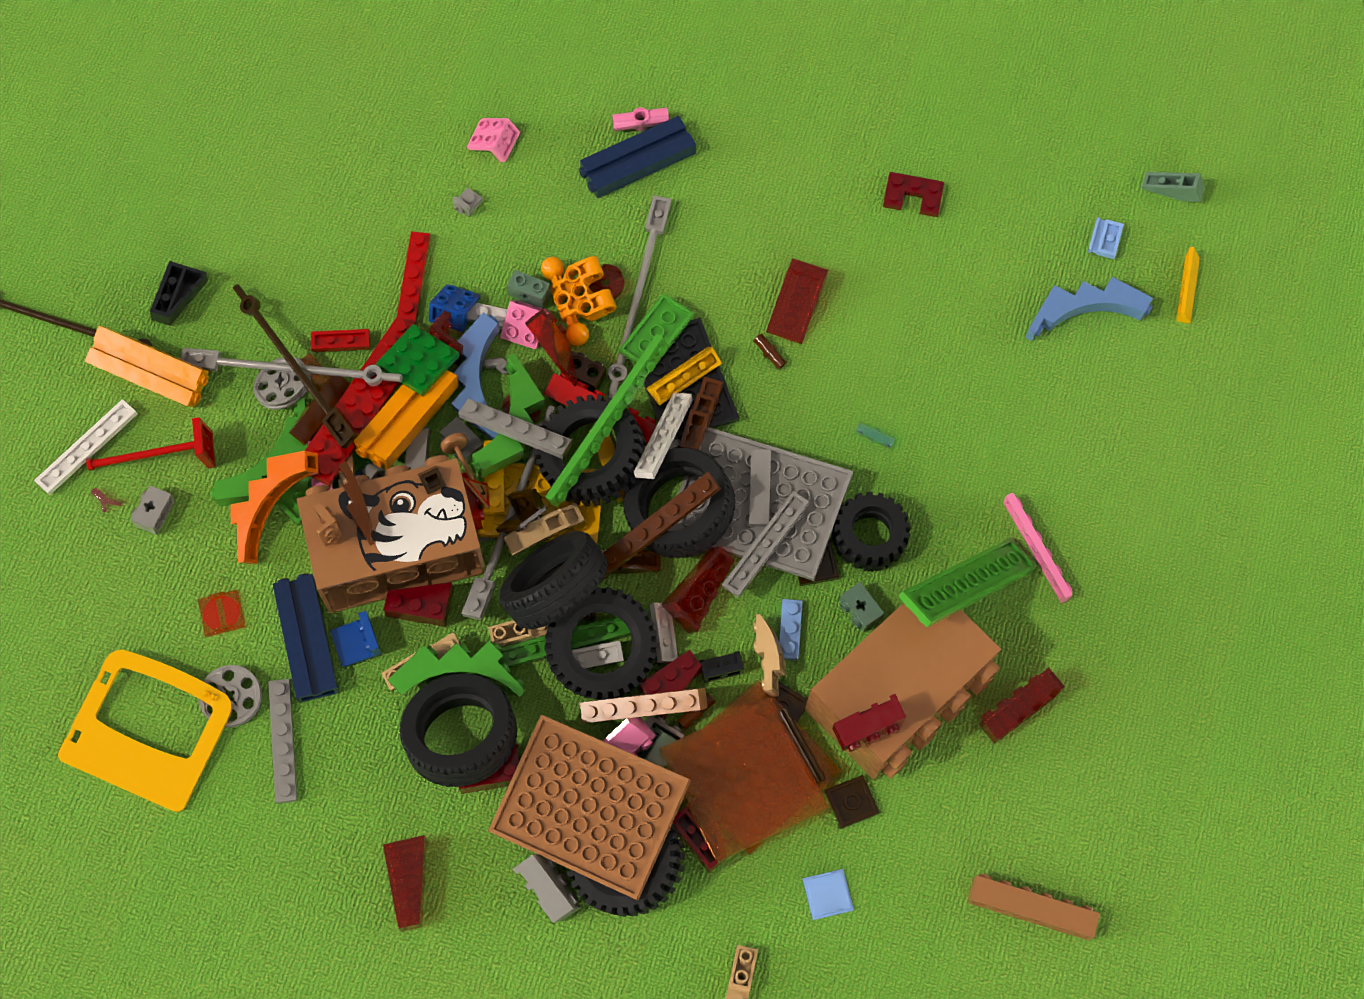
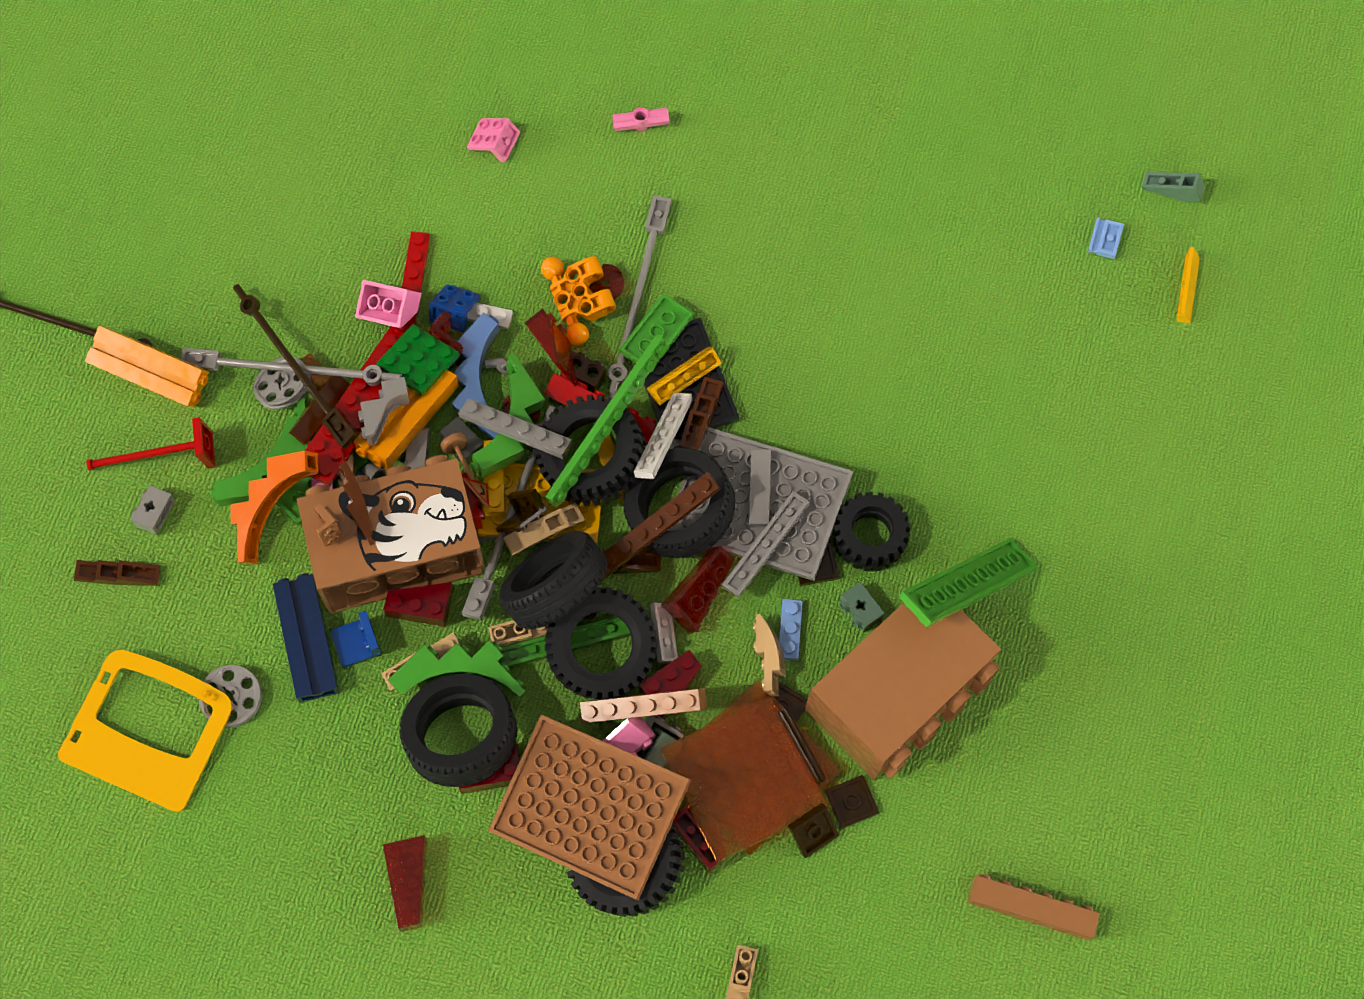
white plate [34,399,137,495] -> none
bar [91,488,122,512] -> none
black wedge [150,261,208,326] -> none
clear orange piece [198,590,245,637] -> none
light grey plate [268,679,298,804] -> none
red plate [311,329,370,352] -> none
dark brown slope [418,466,446,494] -> none
light grey bracket [453,188,483,217] -> none
bright pink bracket [500,300,551,349] -> none
sand green brick [507,270,551,308] -> none
light grey wedge [513,854,581,923] -> none
white plate [572,641,624,669] -> none
dark blue brick [579,116,696,199] -> none
reddish brown pin [677,693,716,730] -> none
black hinge [699,651,744,683] -> none
reddish brown pin [753,333,787,370] -> none
clear red slope [766,258,828,344] -> none
light blue piece [802,869,854,920] -> none
dark red wedge [832,694,906,752] -> none
clear light blue pin [855,422,895,449] -> none
dark red plate [883,172,944,218] -> none
clear red wedge [979,667,1065,744] -> none
bright pink plate [1003,493,1073,604] -> none
medium blue arch [1025,277,1153,341] -> none
none -> reddish brown slope [74,560,160,586]
none -> bright pink slope [355,280,422,328]
none -> light grey arch [358,377,410,446]
none -> dark brown tile [788,803,839,858]

